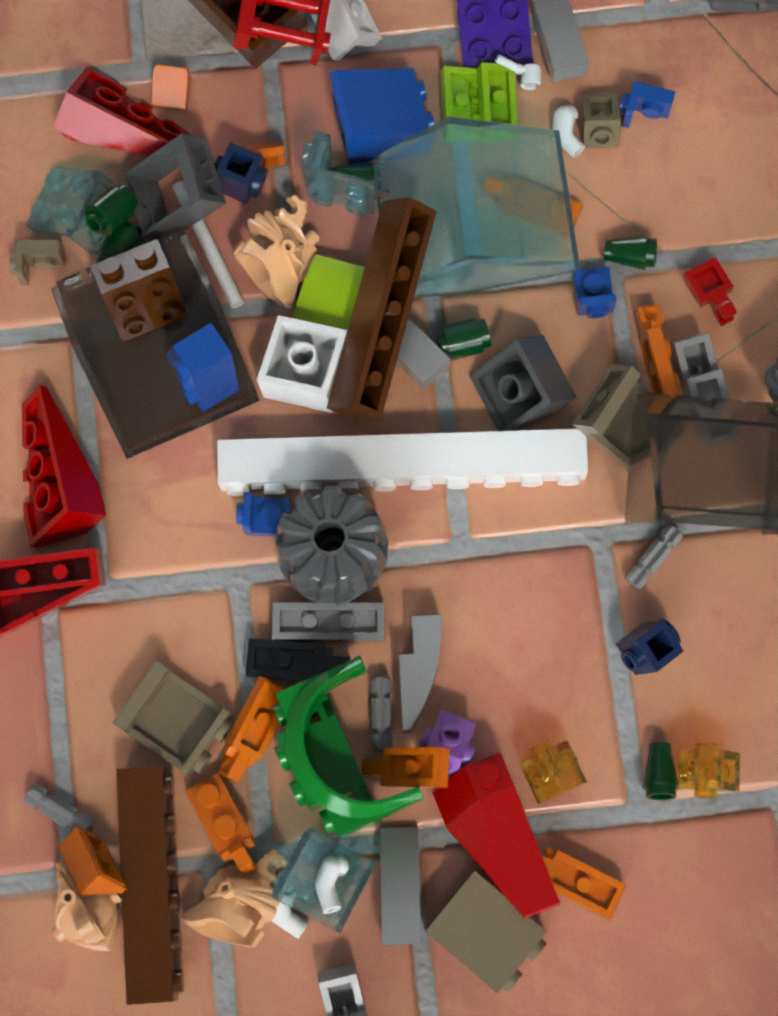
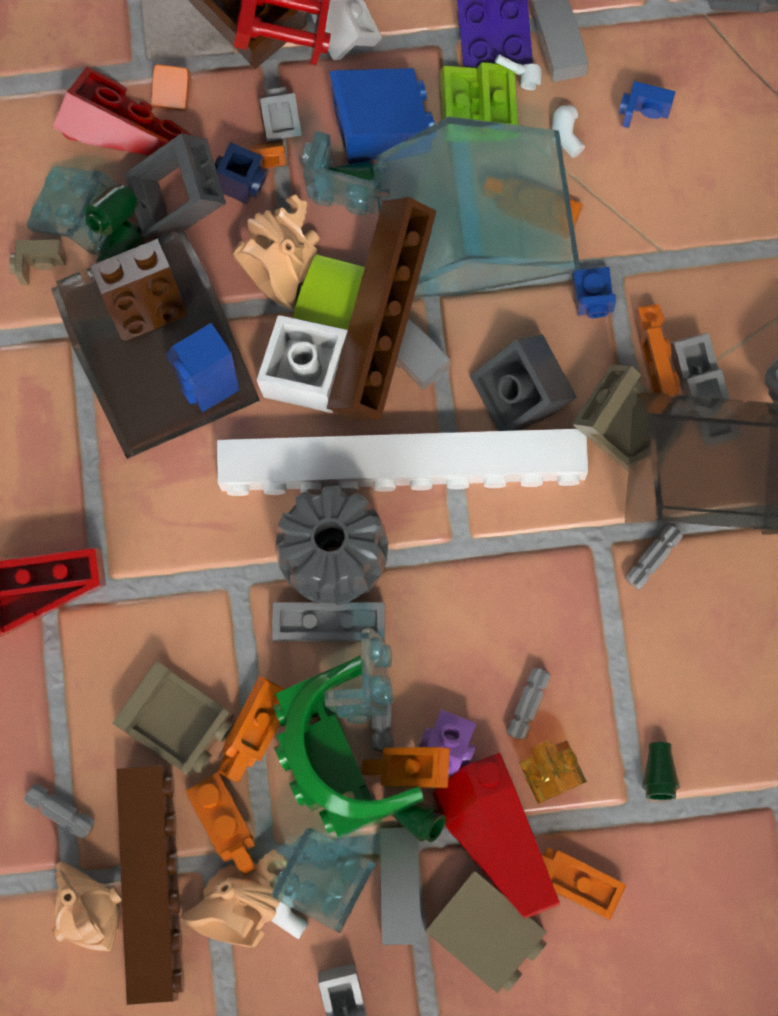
red wedge [22,385,106,548] -> none
orange slope [59,826,126,895] -> none
white bar [172,180,244,309] -> none
blue bracket [236,492,291,537] -> none
black hinge [245,639,351,682] -> none
white arm [314,855,349,914] -> none
light grey slope [399,614,442,734] -> none
dark green brick [436,318,491,361] -> none
dark tan bracket [582,92,621,148] -> none
dark green cone [604,235,657,271] -> none
dark blue brick [616,619,684,675] -> none
clear yellow brick [678,743,740,799] -> none
red plate [683,257,737,326] -> none
none -> light grey bracket [260,86,302,141]
none -> clear light blue bracket [325,628,393,724]
none -> dark green cone [391,802,446,842]
none -> light grey axle [507,668,550,741]

